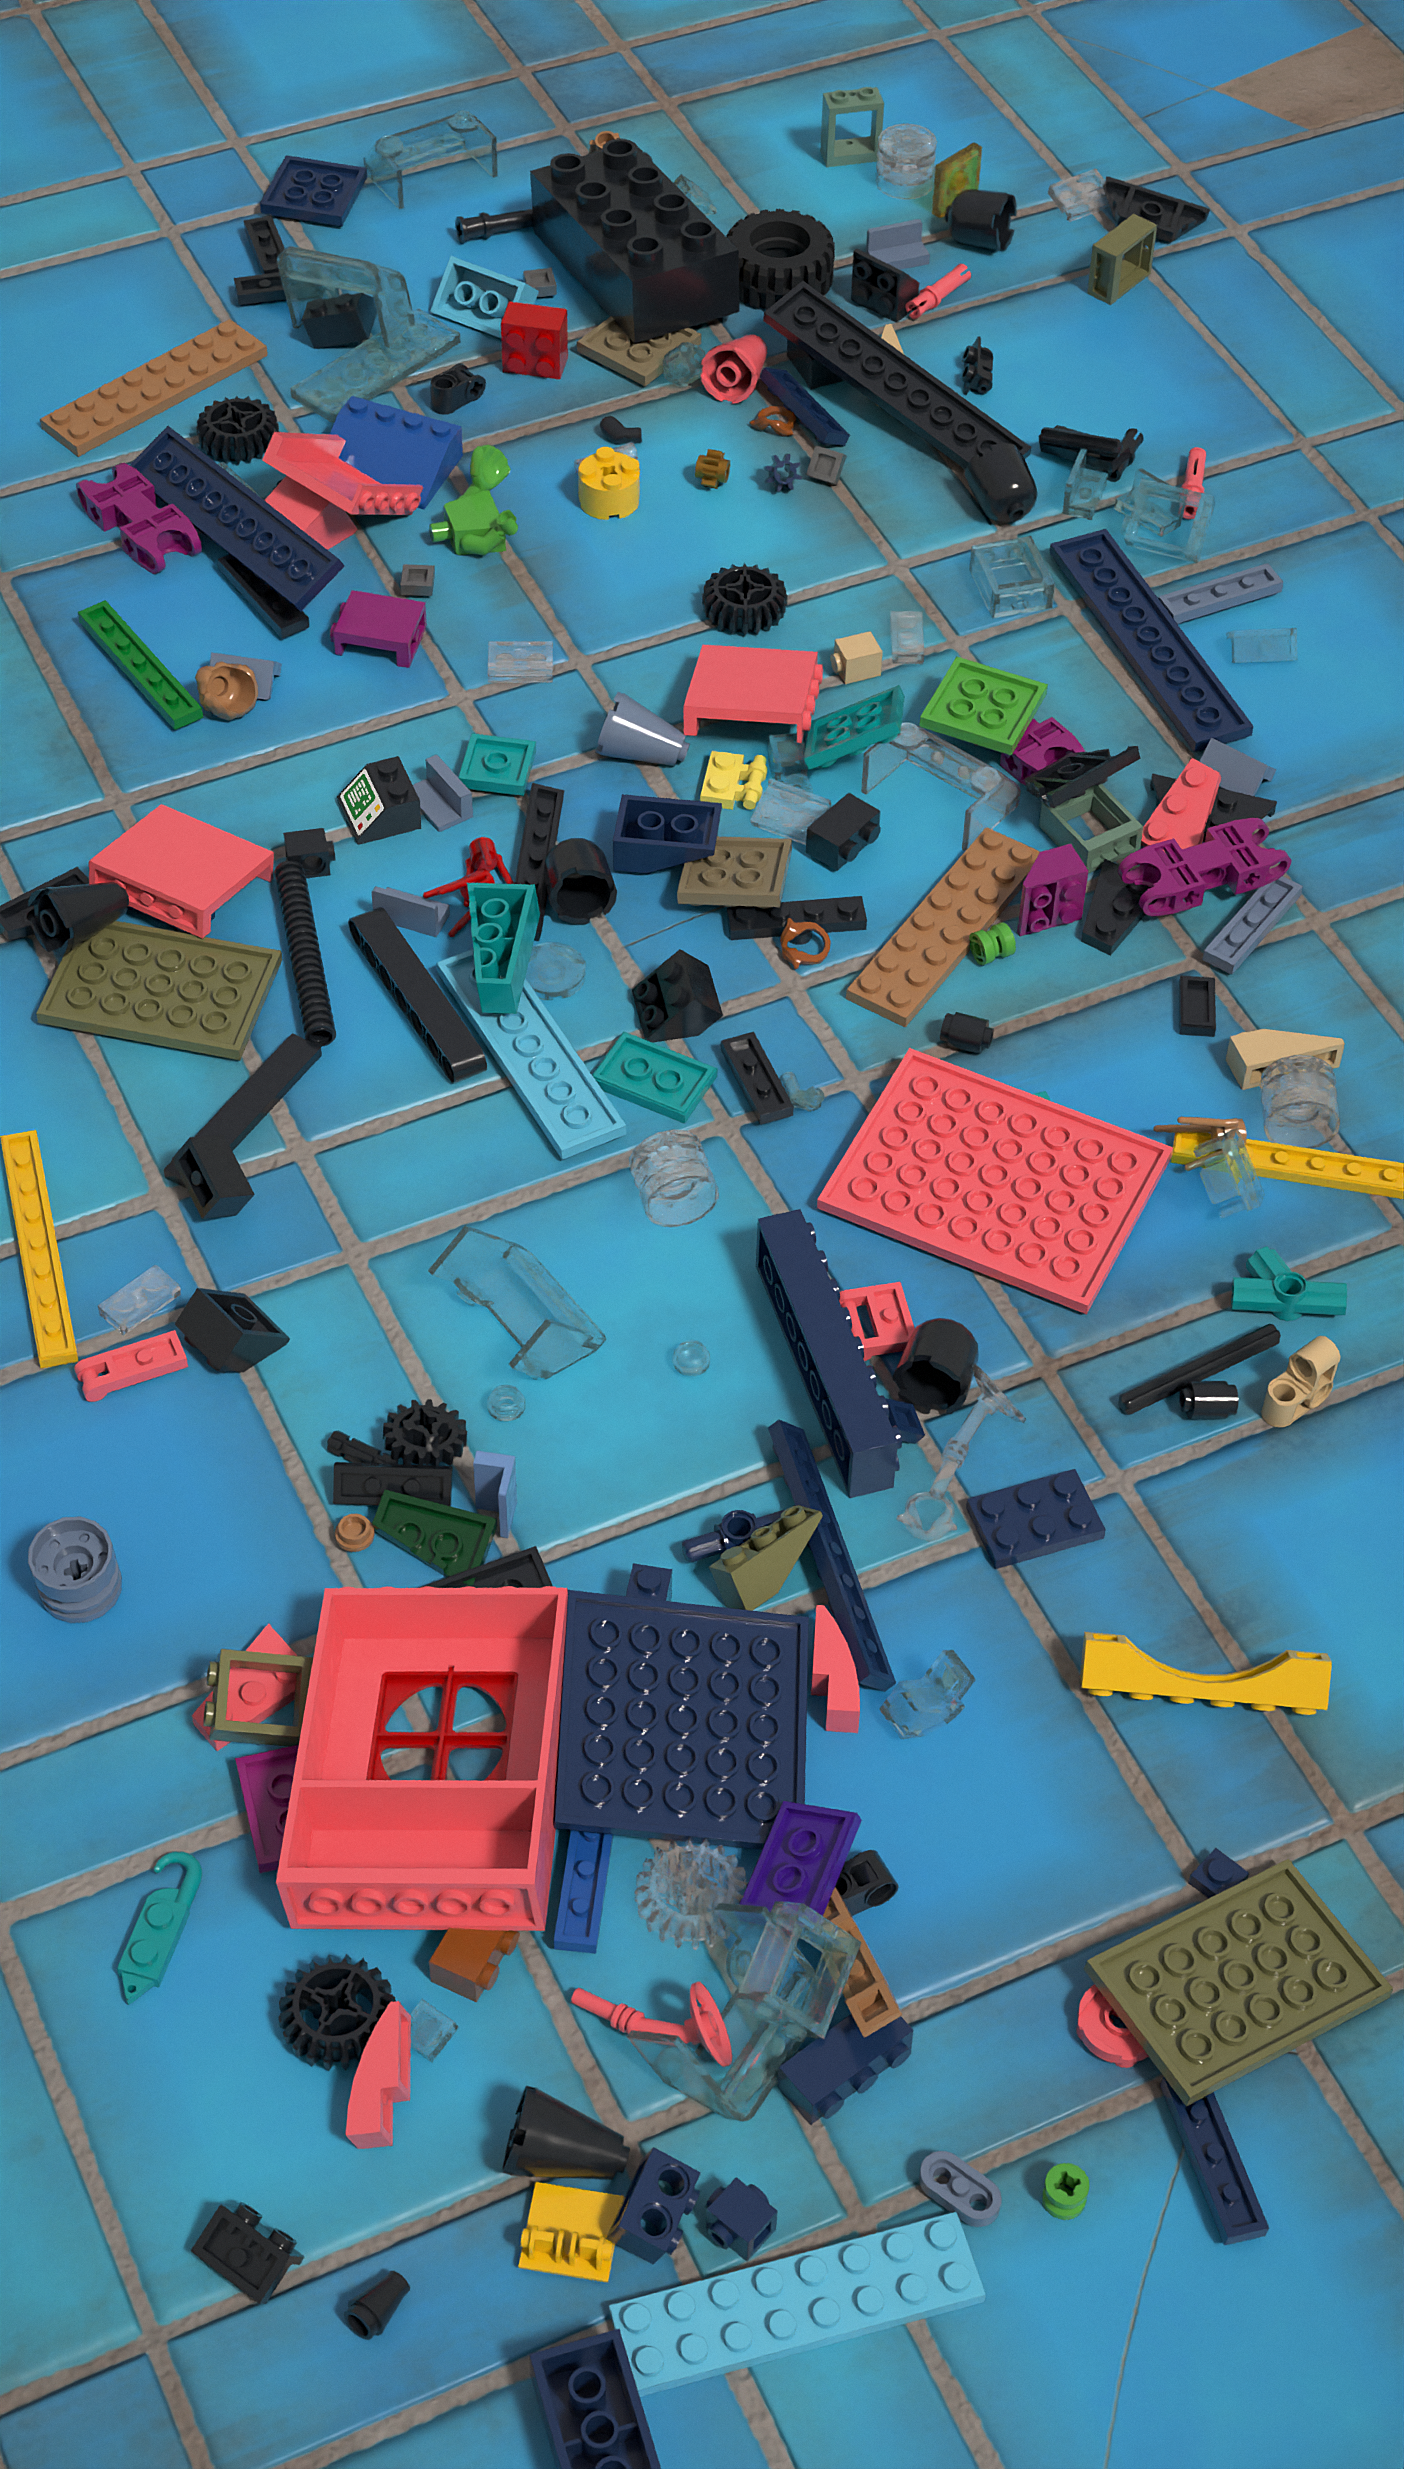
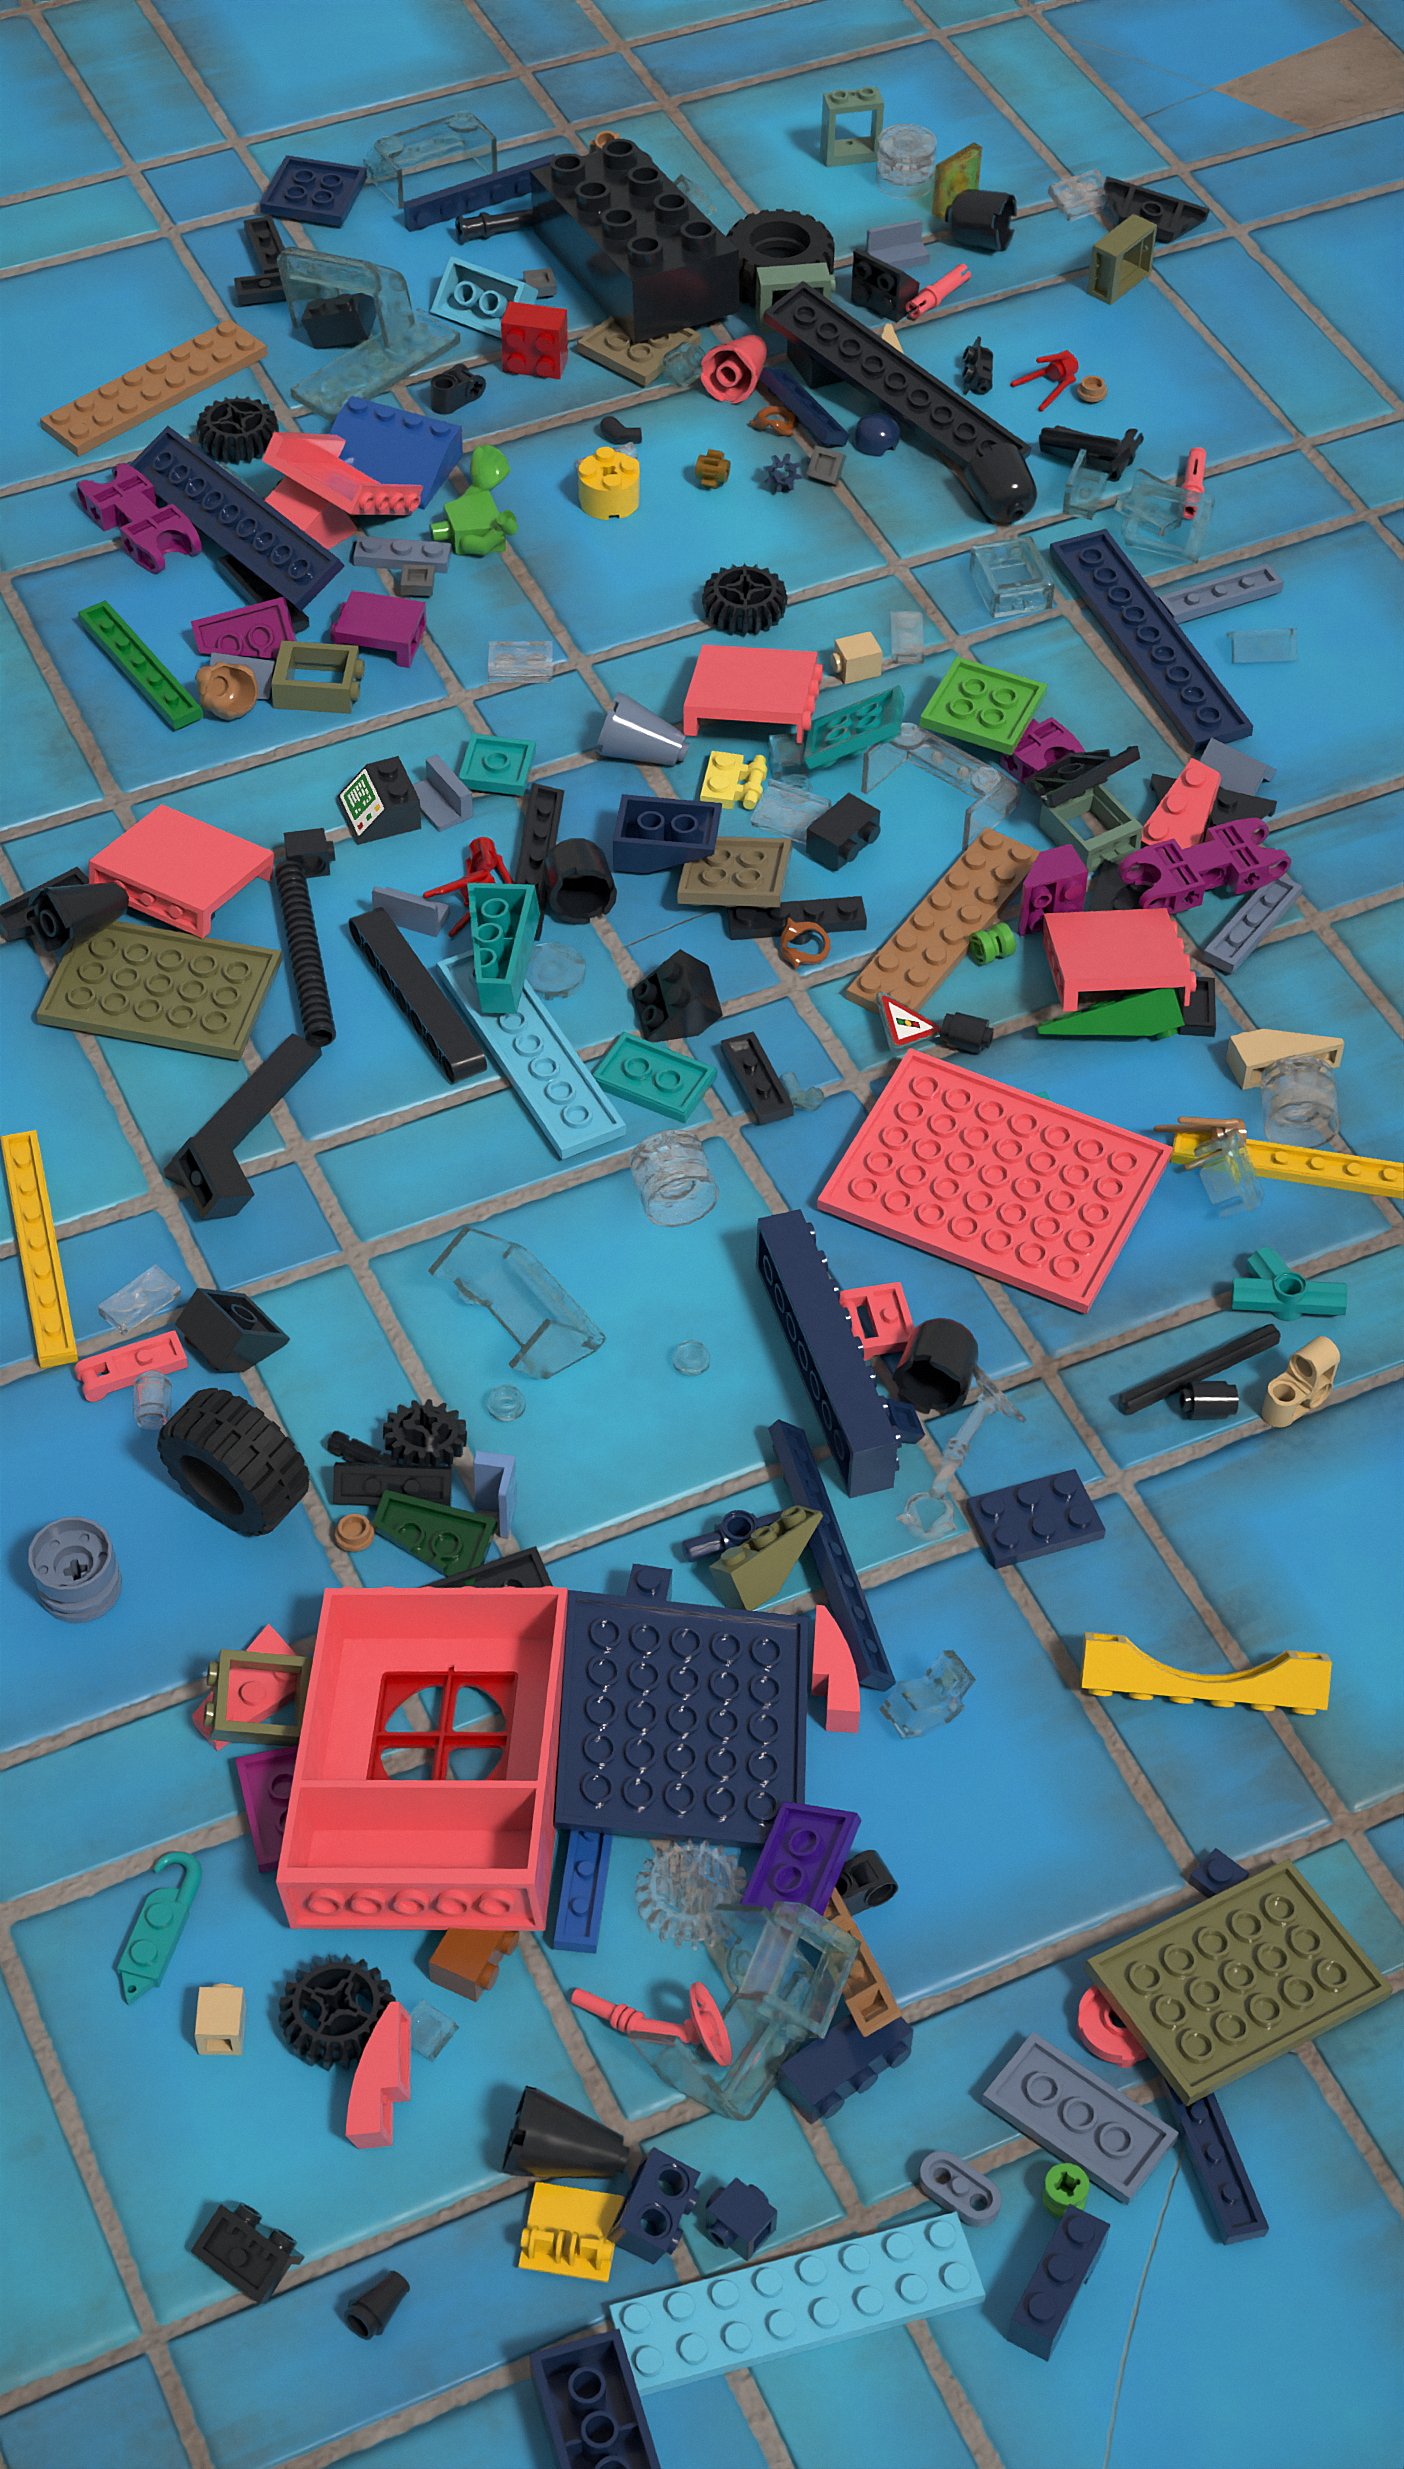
none -> clear brick [133,1371,172,1430]
none -> black tyre [157,1388,310,1536]
none -> magenta wing [191,597,297,658]
none -> tan brick [195,1983,247,2055]
none -> olive window [271,640,365,714]
none -> sand blue plate [353,536,452,573]
none -> dark blue plate [403,153,556,232]
none -> sand green window [755,263,835,334]
none -> dark blue hair [852,413,901,457]
none -> piece [876,991,942,1053]
none -> sand blue plate [982,2032,1179,2206]
none -> dark blue arch [1006,2204,1111,2362]
none -> red plant [1010,350,1079,412]
none -> green wedge [1034,987,1185,1039]
none -> coral panel [1042,908,1196,1012]
none -> medium nougat plate [1077,375,1107,403]

